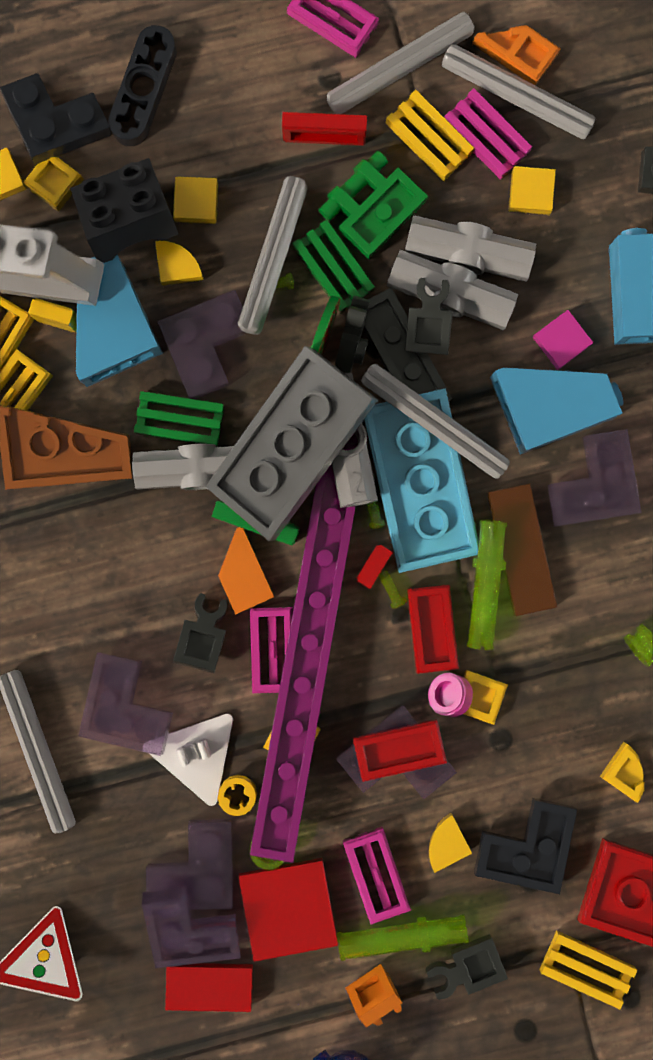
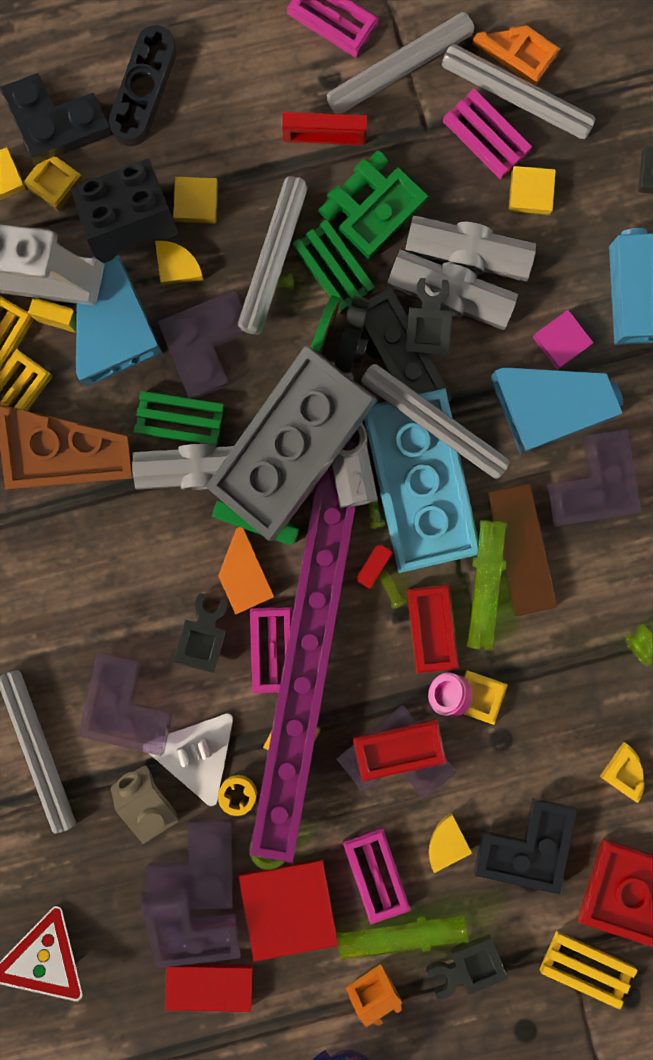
yellow tile [386,90,474,181] -> none
none -> dark tan bracket [111,765,179,844]

